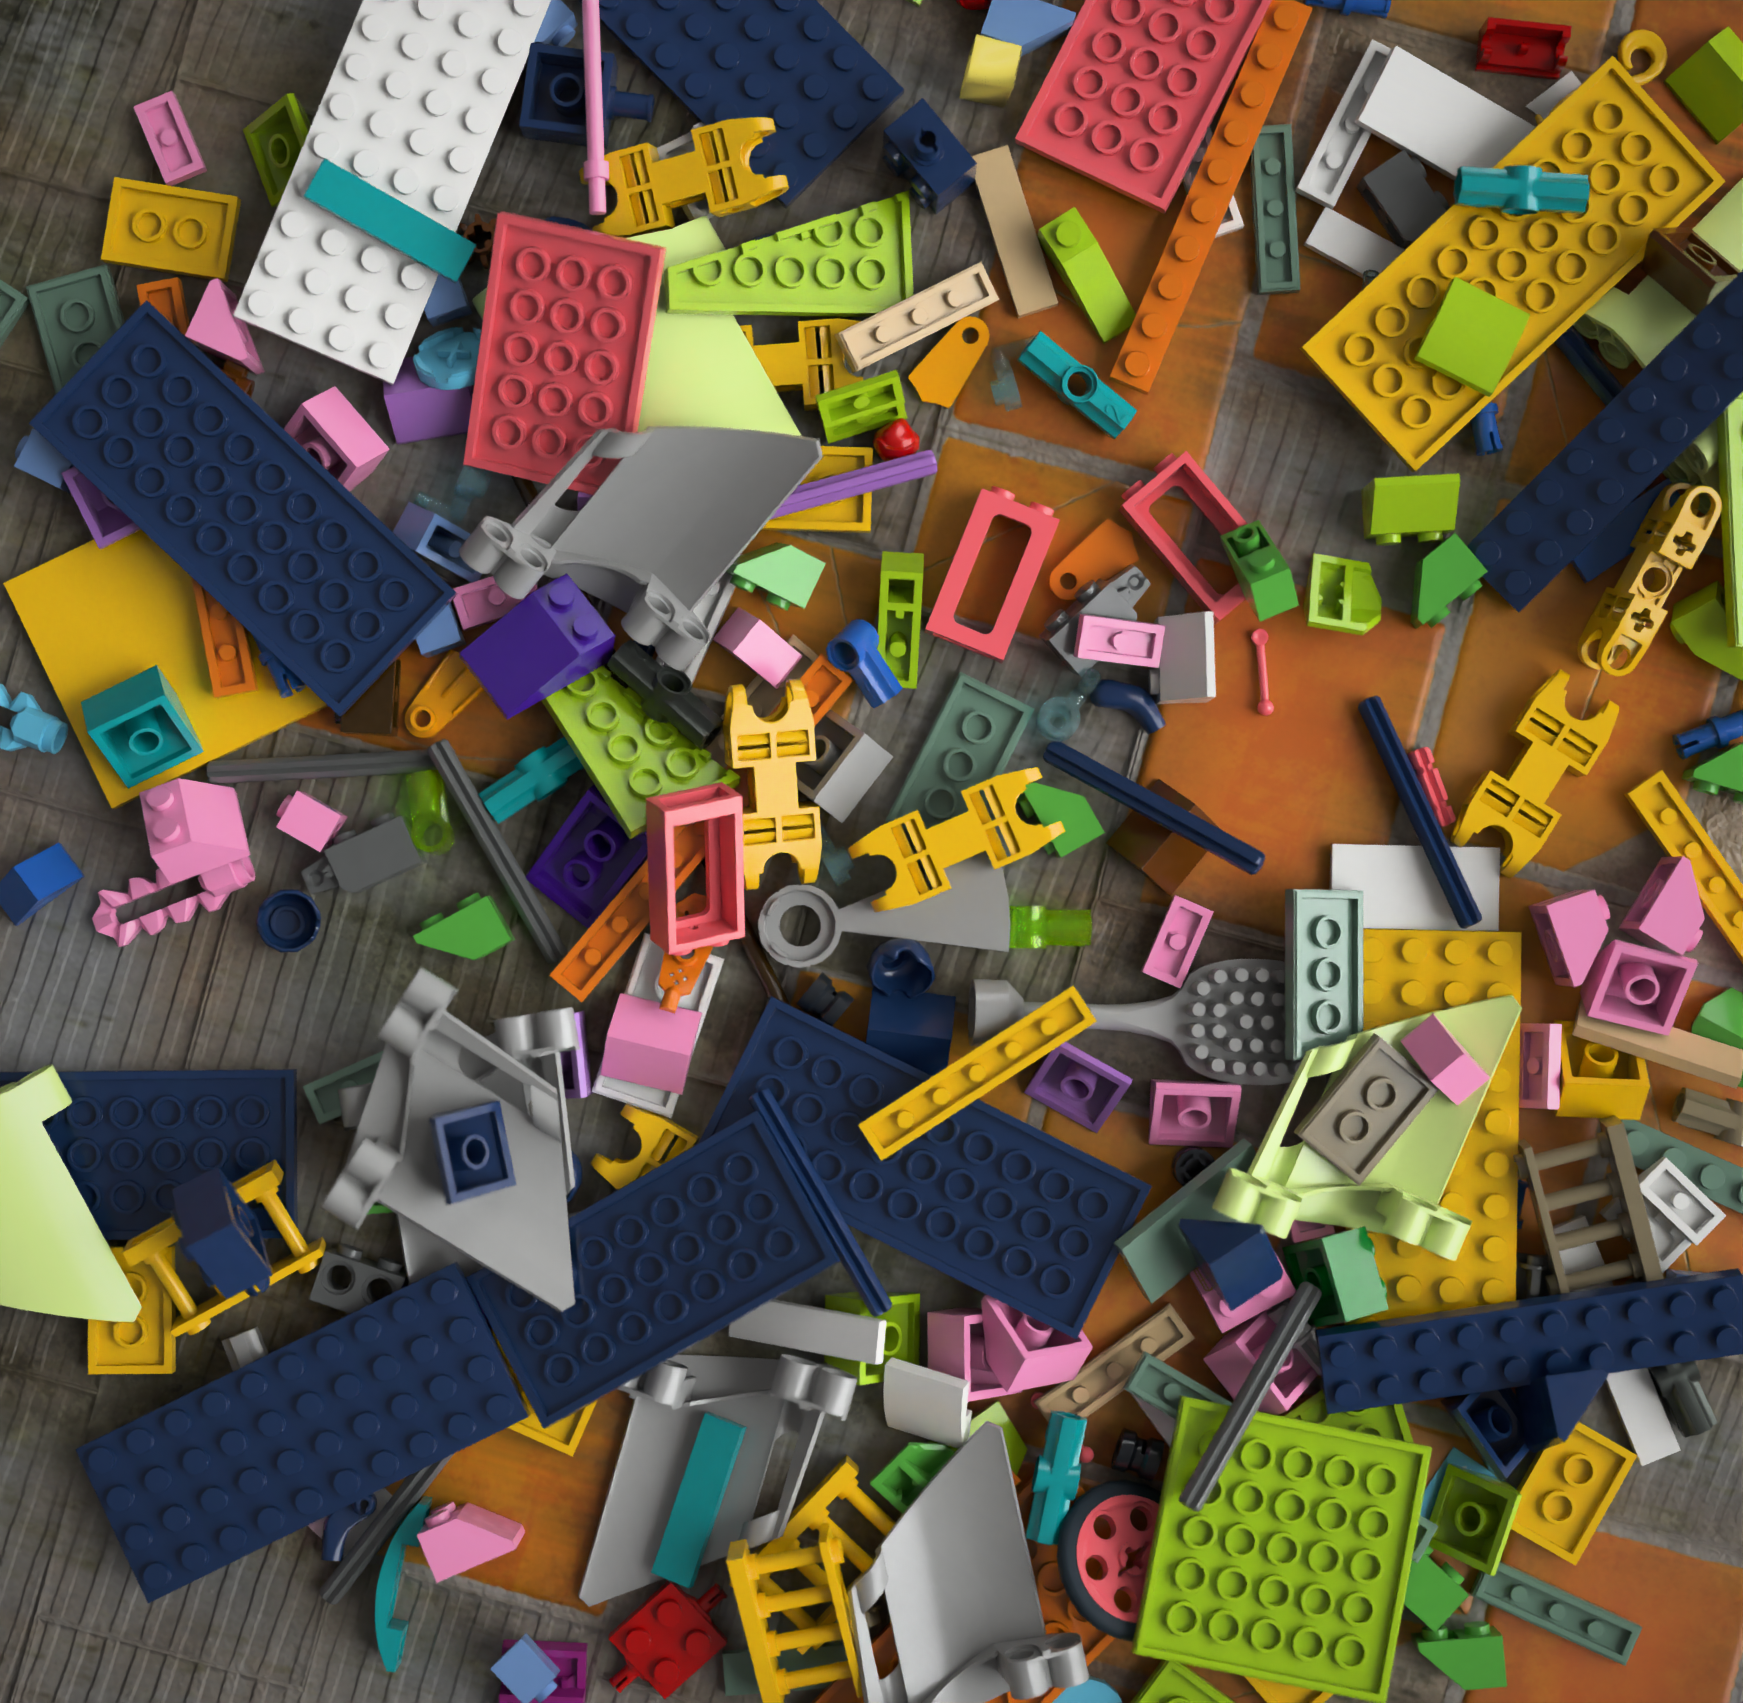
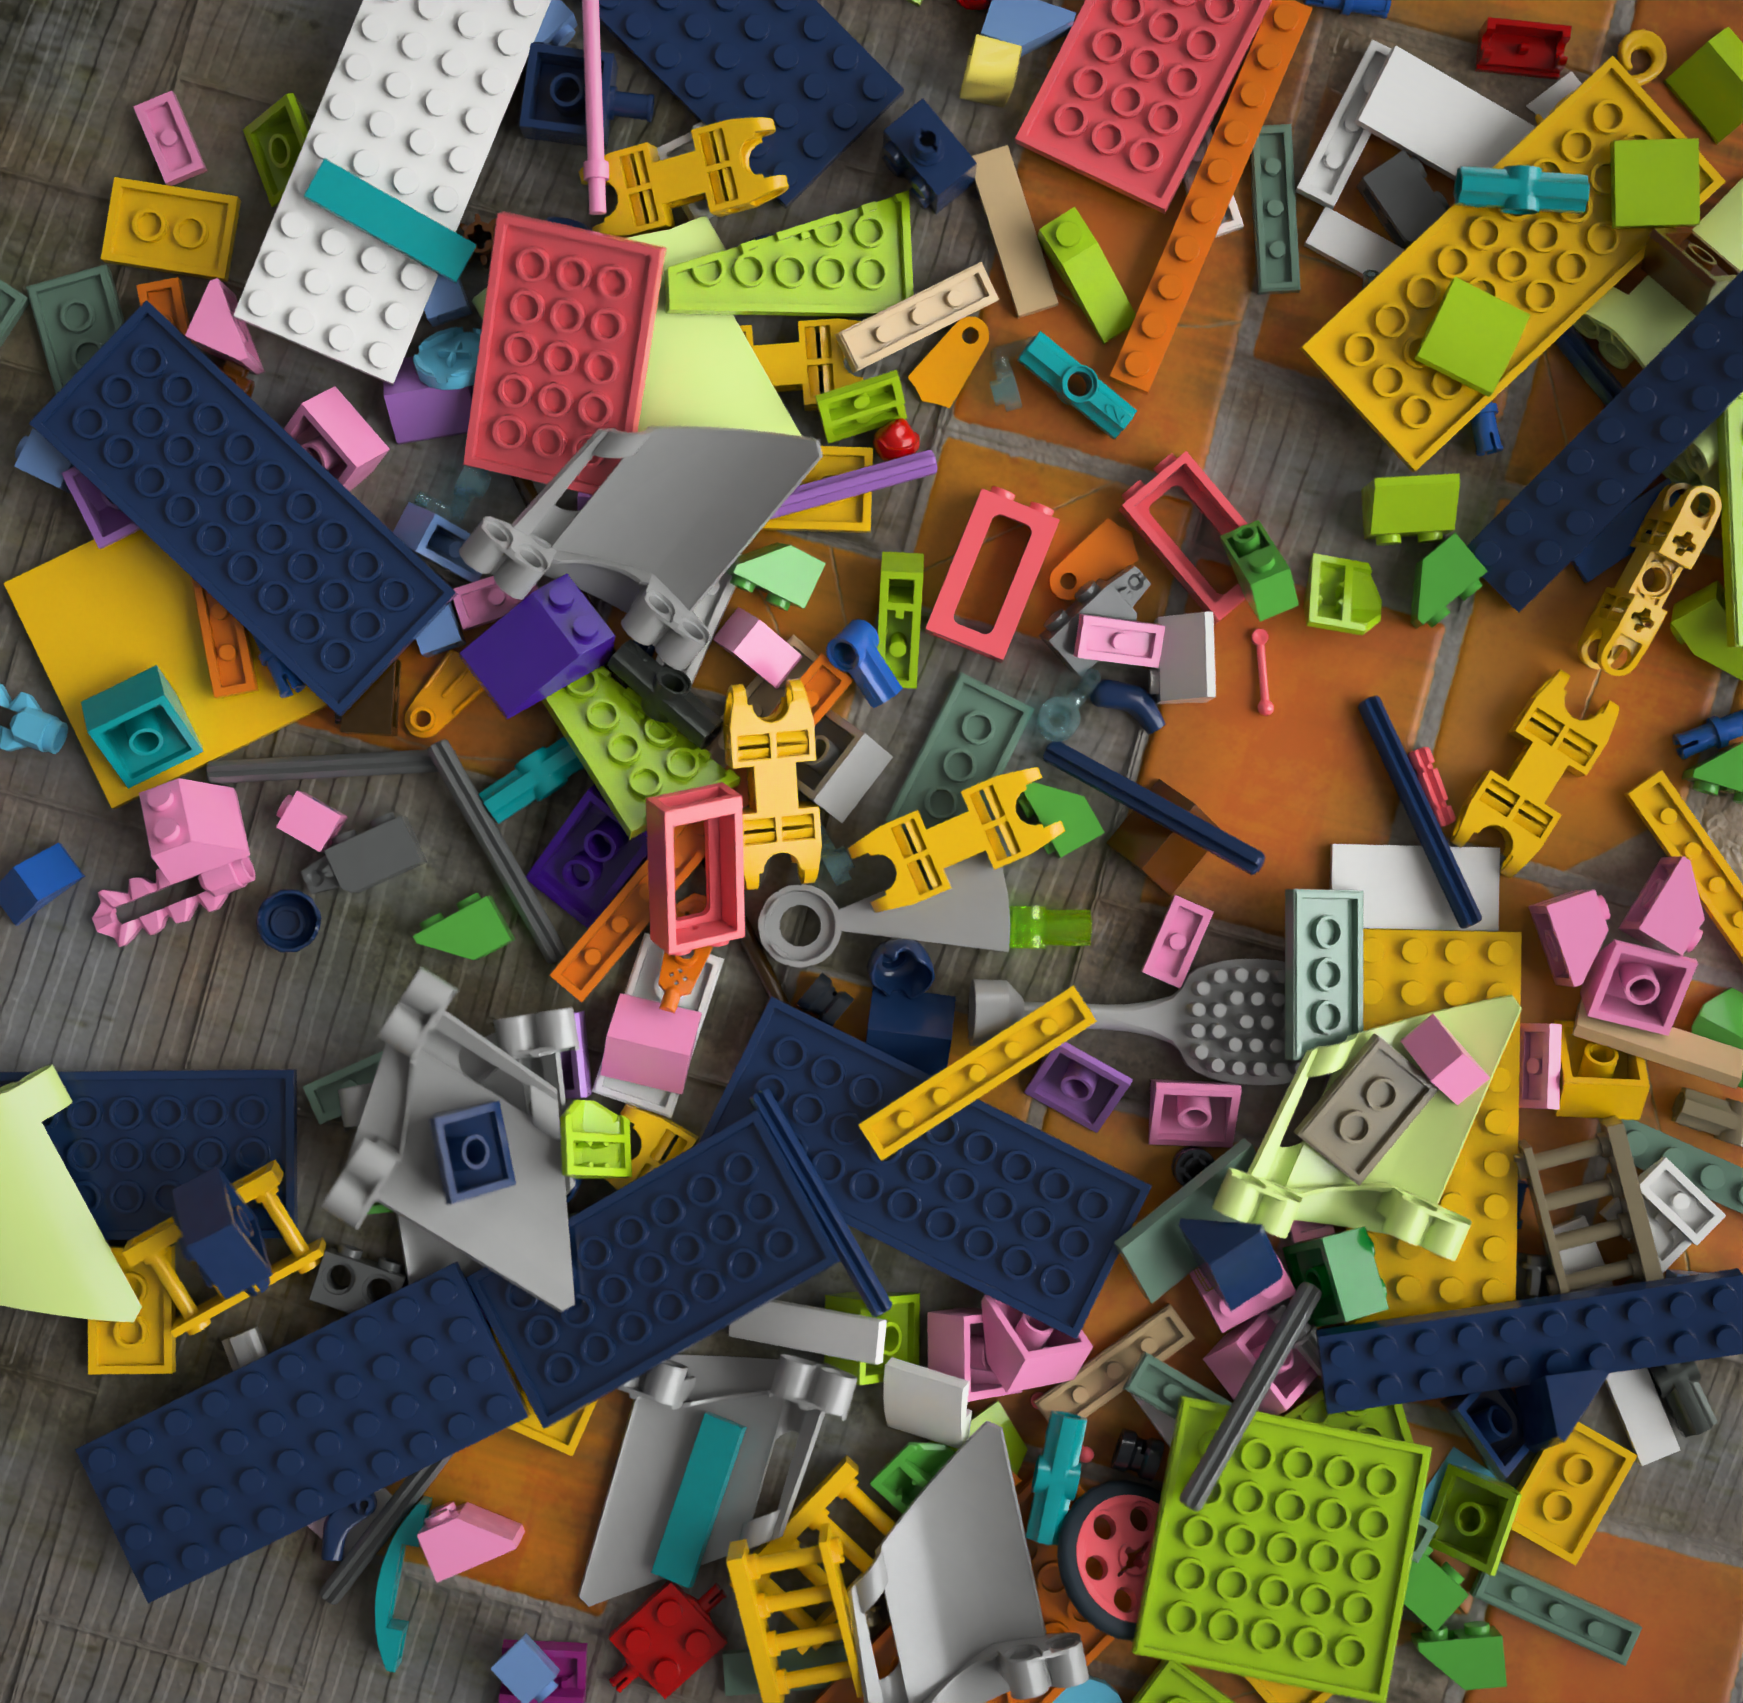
clear neon green piece [406,770,455,856] -> none
none -> lime slope [560,1100,632,1179]
none -> lime tile [1610,138,1700,229]

